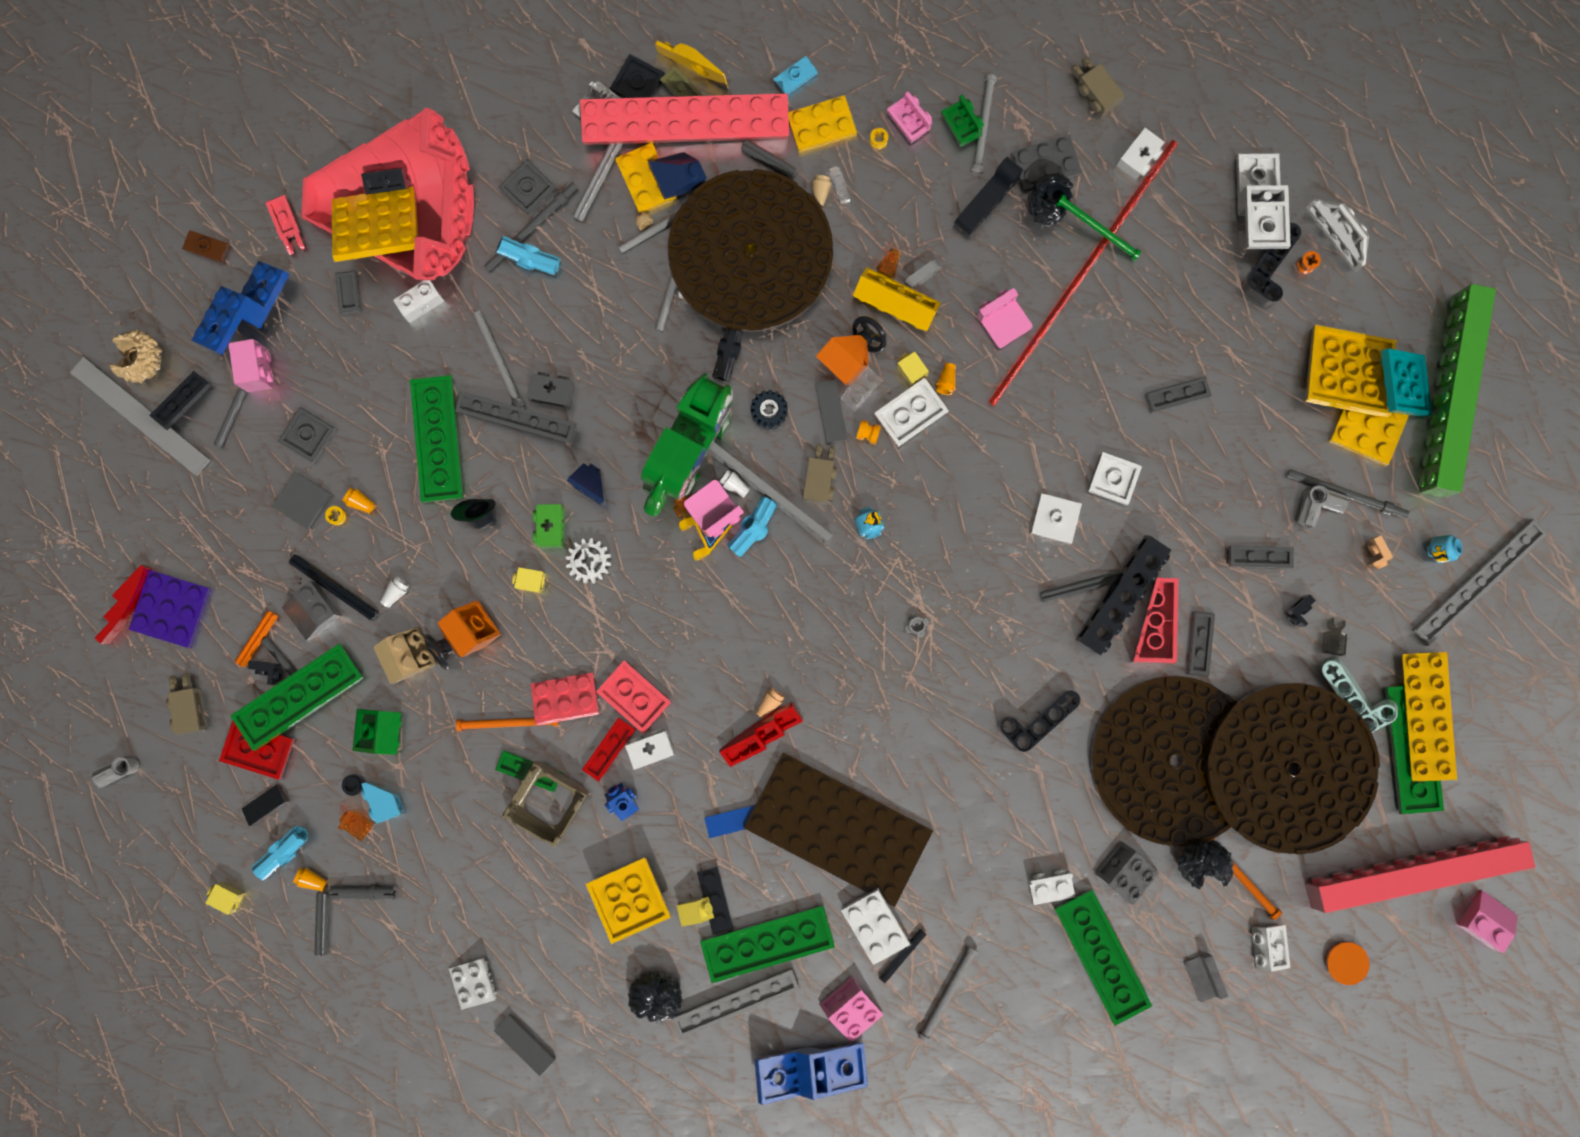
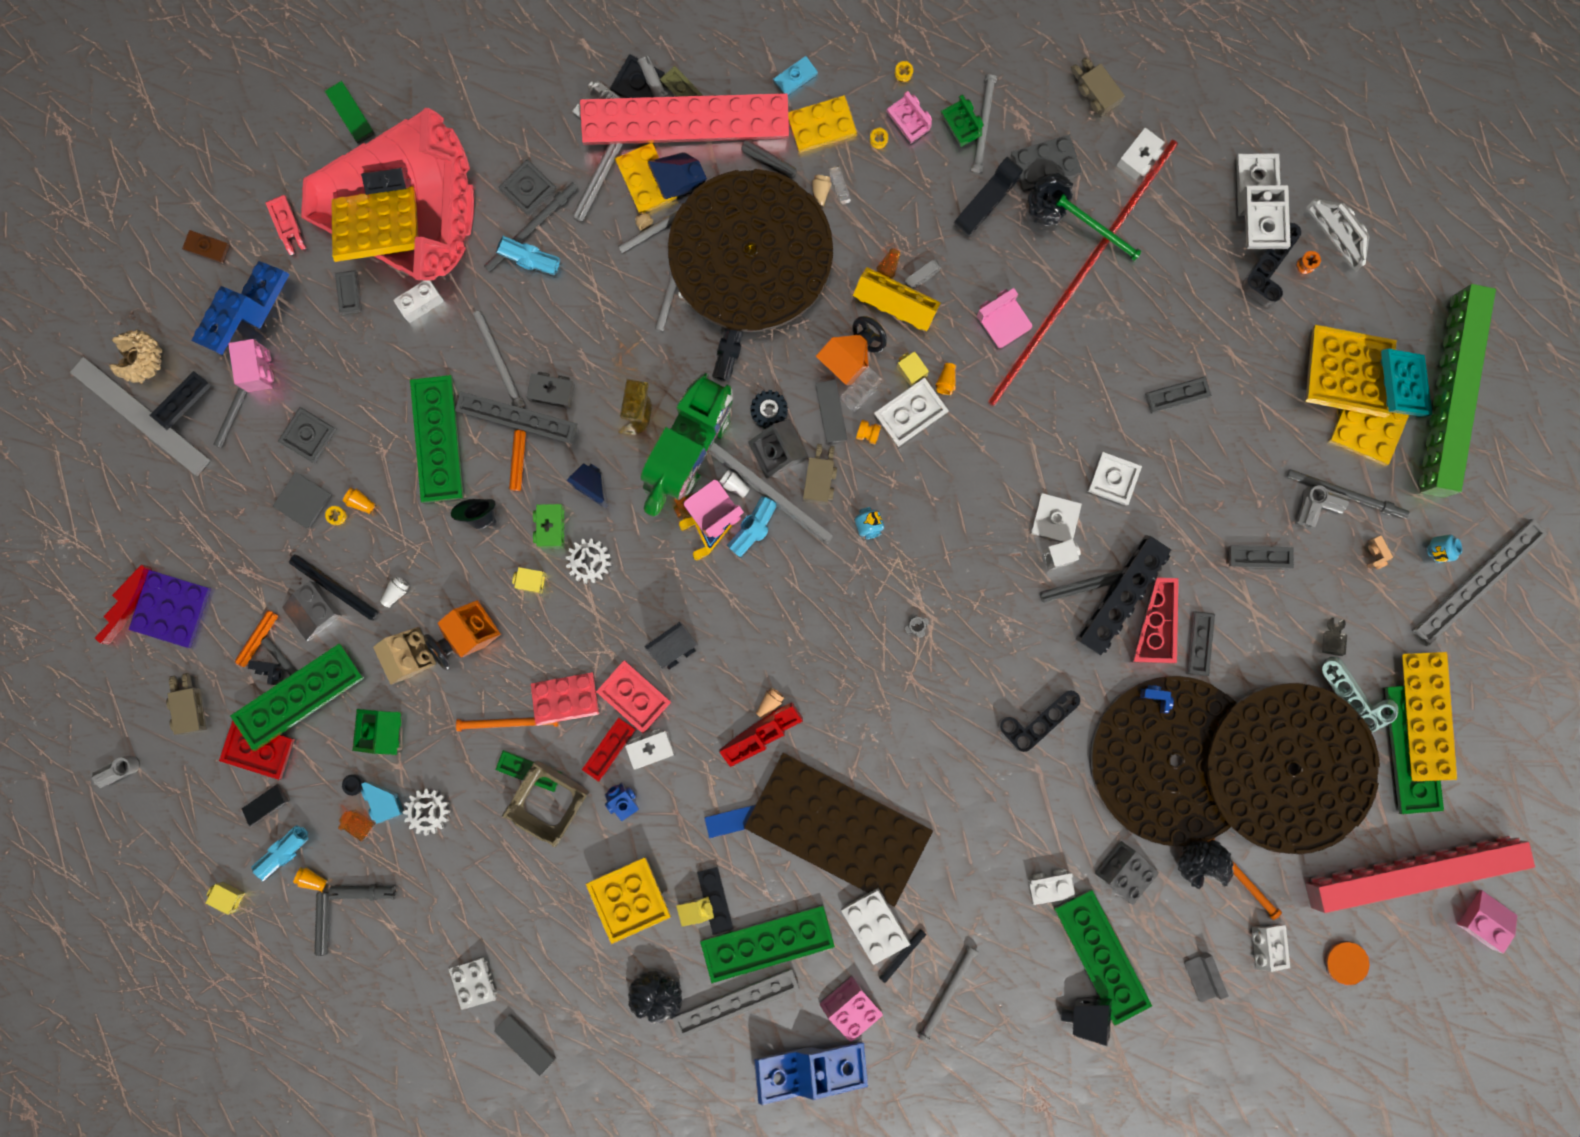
yellow piece [655,40,728,89] -> none
black bracket [1285,594,1316,627] -> none
none -> green tile [325,81,375,144]
none -> white gear [403,789,451,835]
none -> orange axle [509,430,526,491]
none -> clear yellow hips [618,379,652,435]
none -> light grey pin [637,55,669,97]
none -> black slope [644,622,698,670]
none -> flat silver slope [748,419,808,478]
none -> yellow bush [894,61,913,82]
none -> white brick [1042,539,1081,571]
none -> black torso [1061,998,1112,1046]
none -> blue bracket [1140,685,1174,713]

